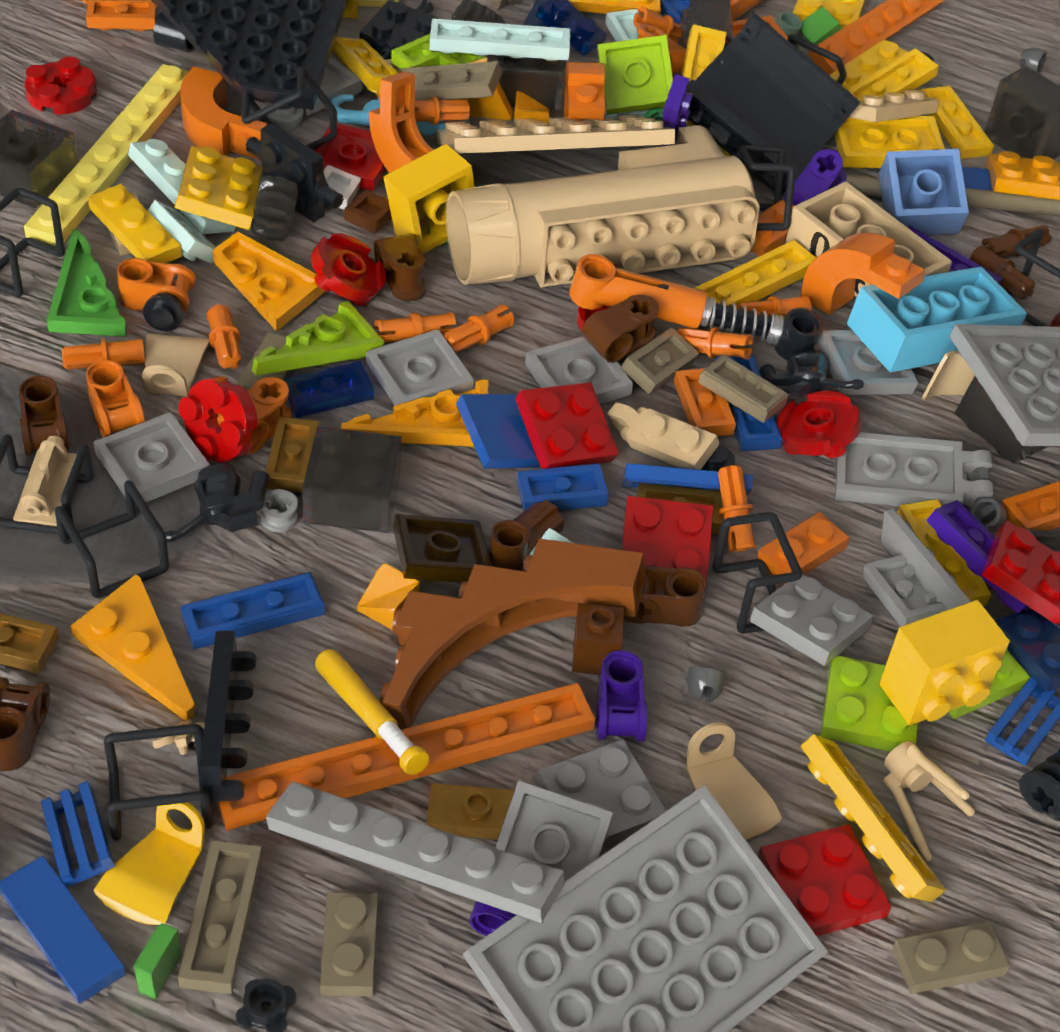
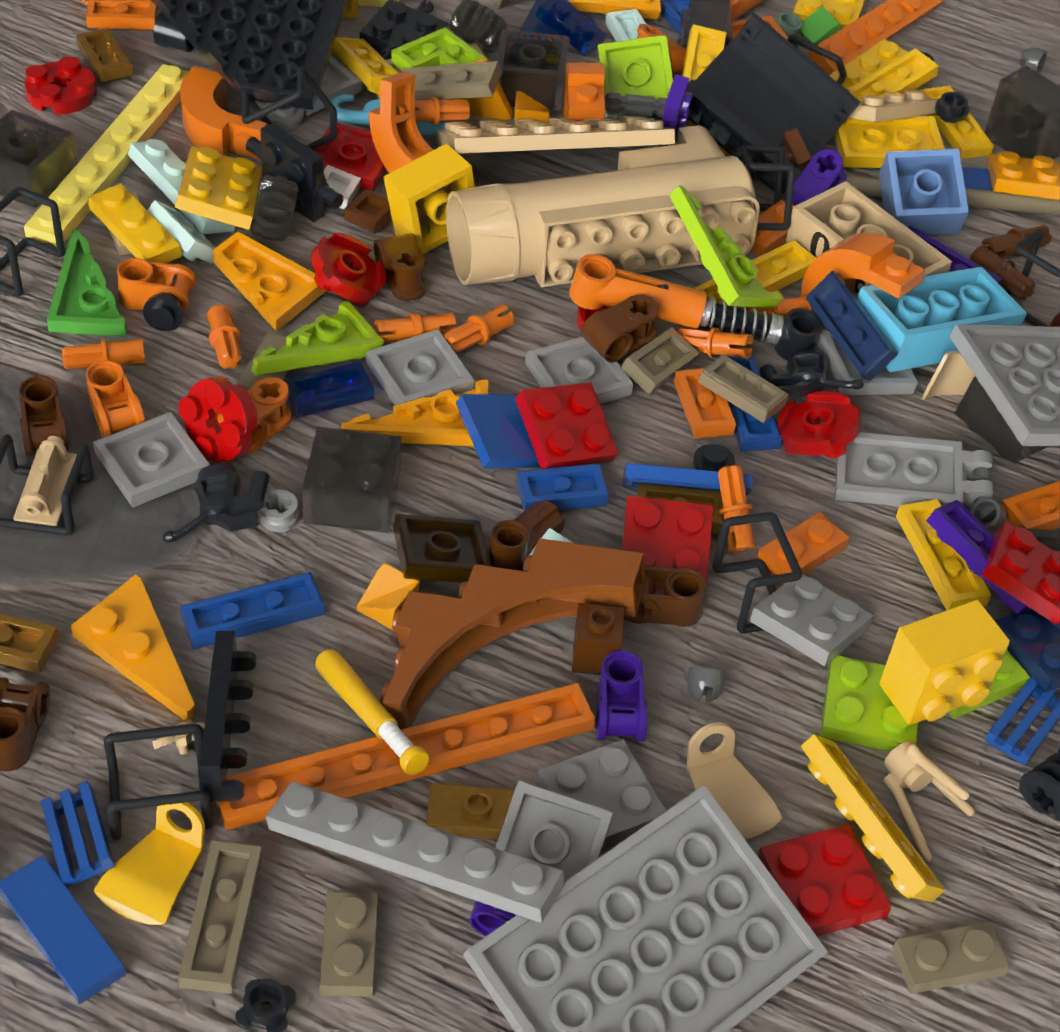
black piece [55,480,169,598] -> none
bright green tile [134,923,182,999] -> none
tan piece [142,333,210,397] -> none
pearl gold plate [266,417,320,493] -> none
light aqua plate [430,18,570,61] -> none
tan hinge [607,402,719,470] -> none
orange axle [633,7,690,48] -> none
light grey bracket [863,509,972,626] -> none
none -> pearl gold plate [76,28,134,83]
none -> dark grey axle [605,92,667,118]
none -> lime wing [669,186,784,308]
none -> reddish brown plate [780,128,812,176]
none -> dark blue tile [805,270,898,381]
none -> black plate [934,92,969,123]

